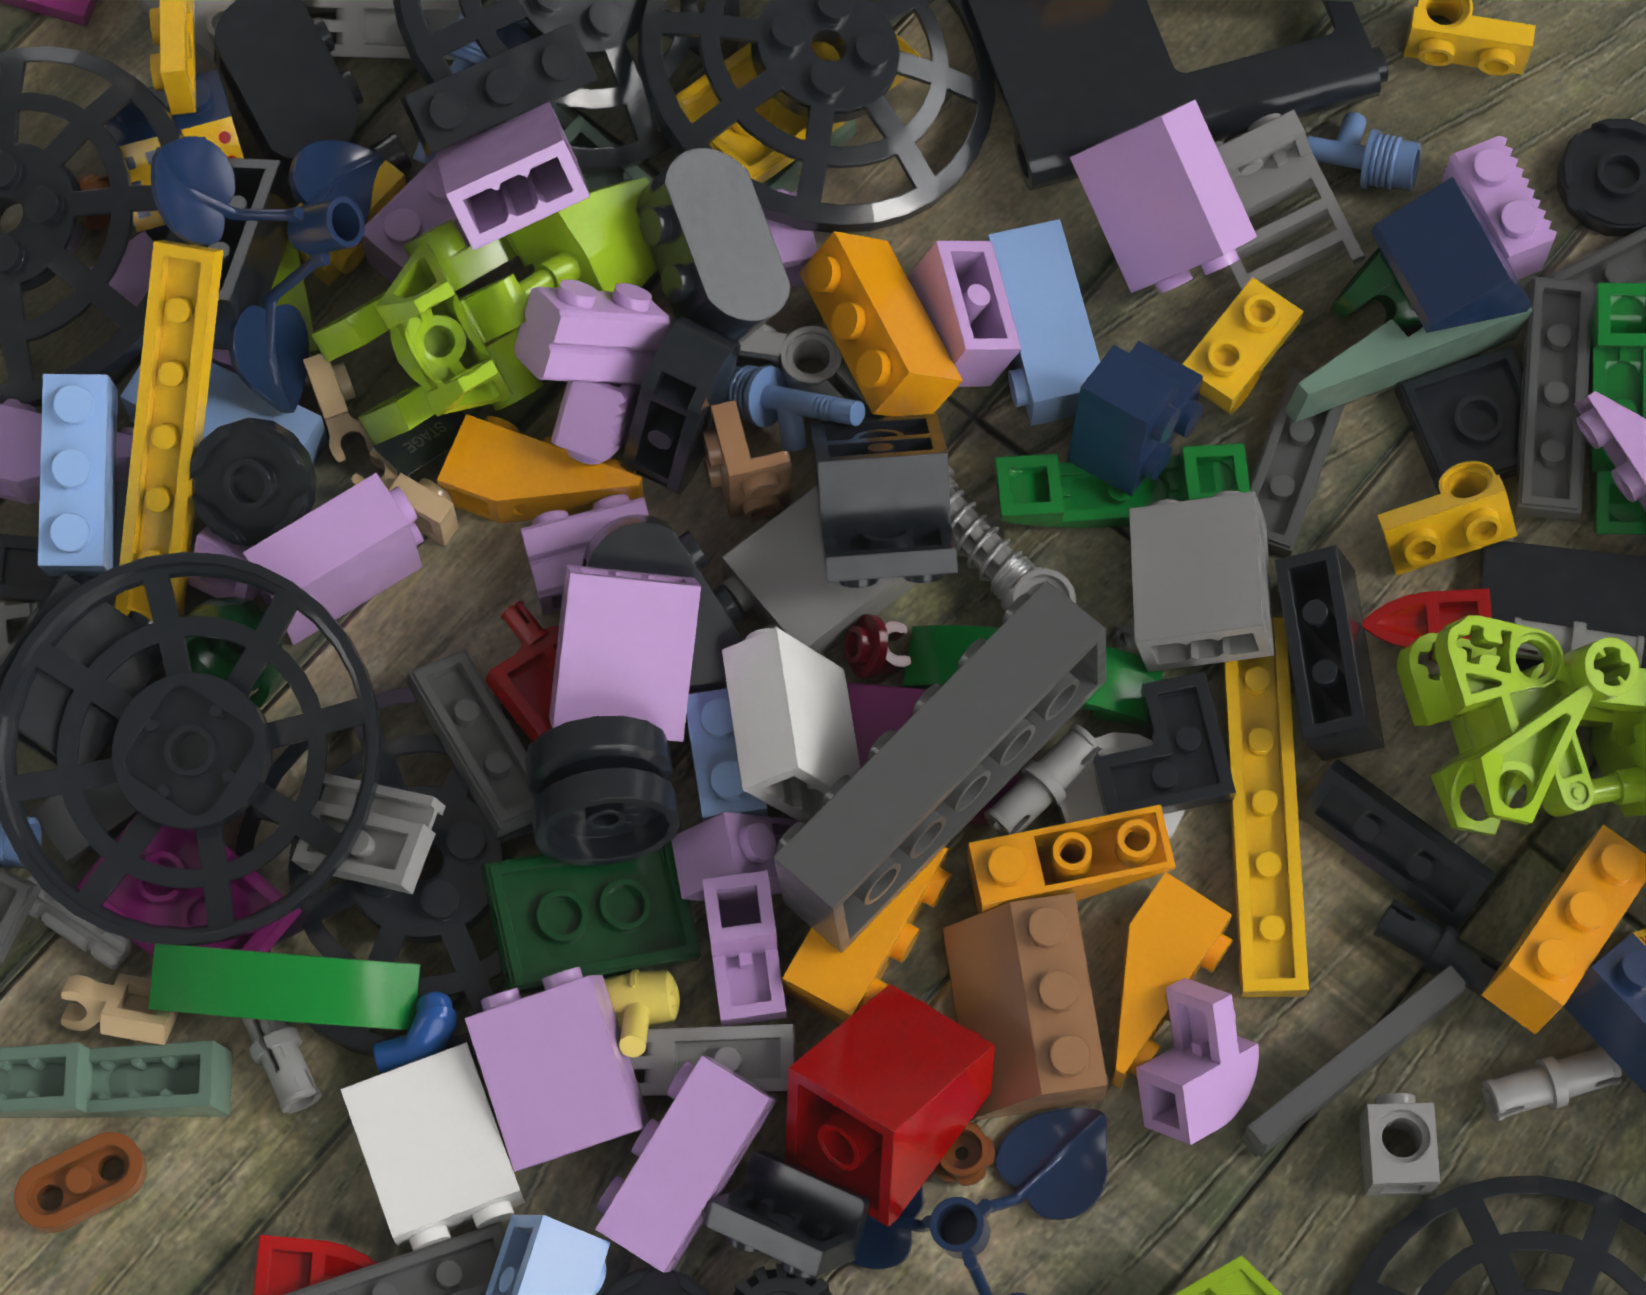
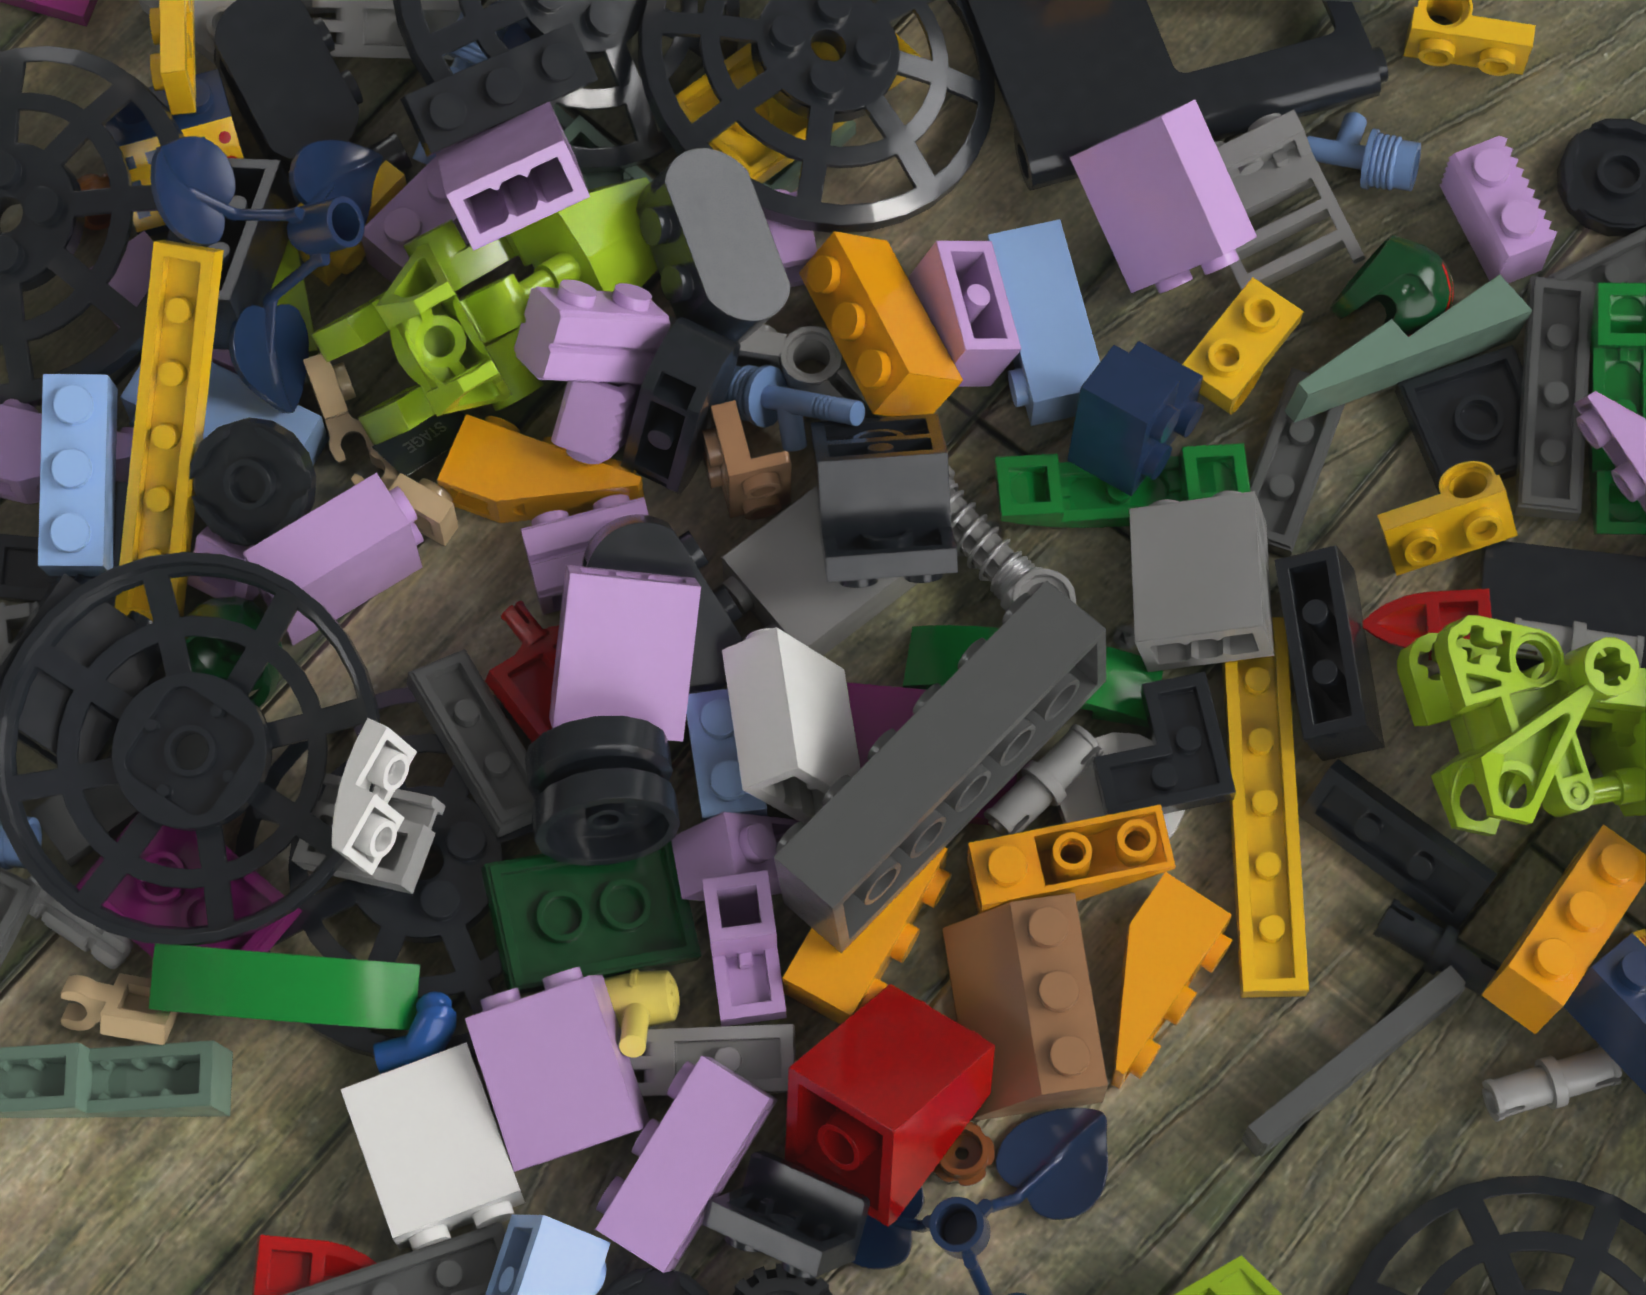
dark orange plate [14,1132,147,1233] -> none
light grey pin [242,1018,322,1114] -> none
dark red plate [843,614,911,678] -> none
lavender brick [1136,978,1259,1145] -> none
light grey brick [1359,1093,1440,1197] -> none
dark blue slope [1371,177,1532,333] -> none
none -> white slope [332,718,417,875]

